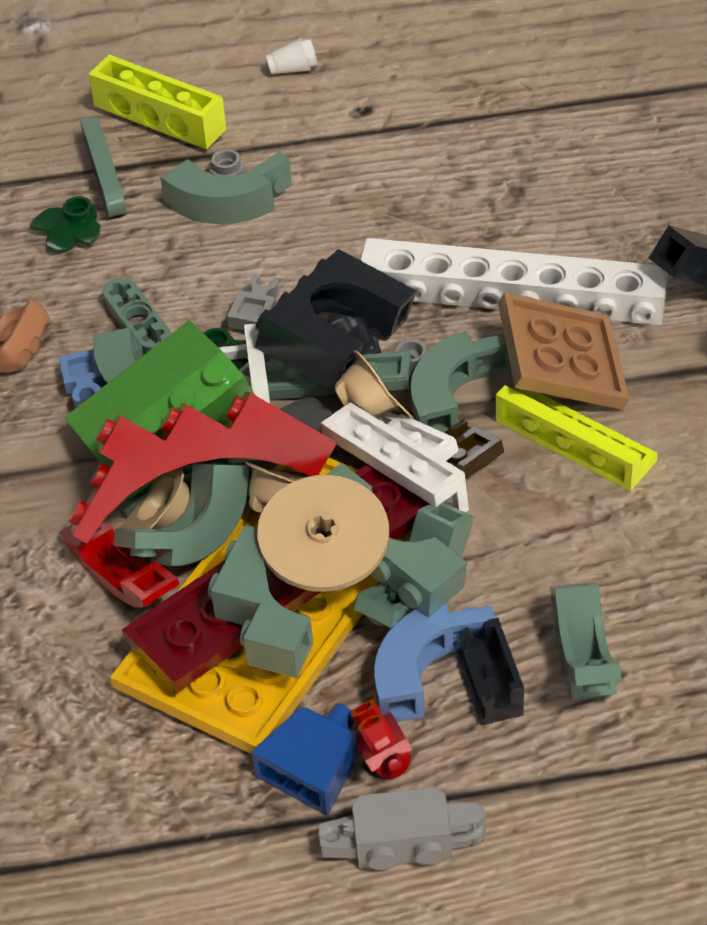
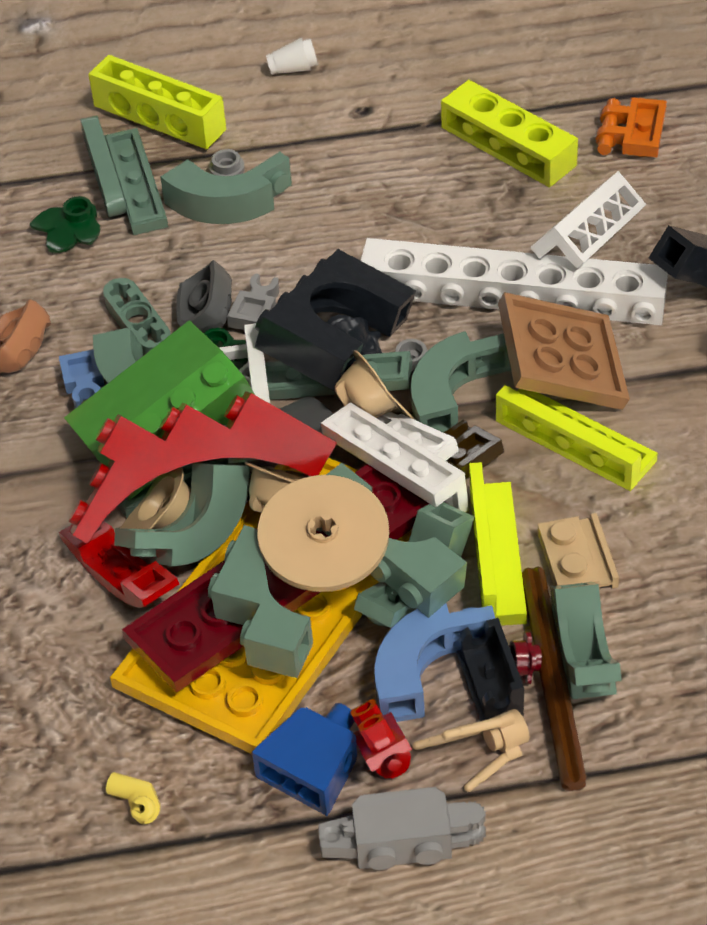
none -> sand green tile [104,128,168,235]
none -> light yellow arm [106,772,161,824]
none -> dark grey piece [176,260,232,333]
none -> tan plant [412,709,530,792]
none -> neon yellow brick [441,80,578,188]
none -> neon yellow fence [469,462,527,626]
none -> dark red plate [509,632,542,684]
none -> reddish brown axle [522,566,587,792]
none -> white fence [530,171,647,269]
none -> tan plate [537,513,619,591]
none -> orange plate [596,97,667,158]

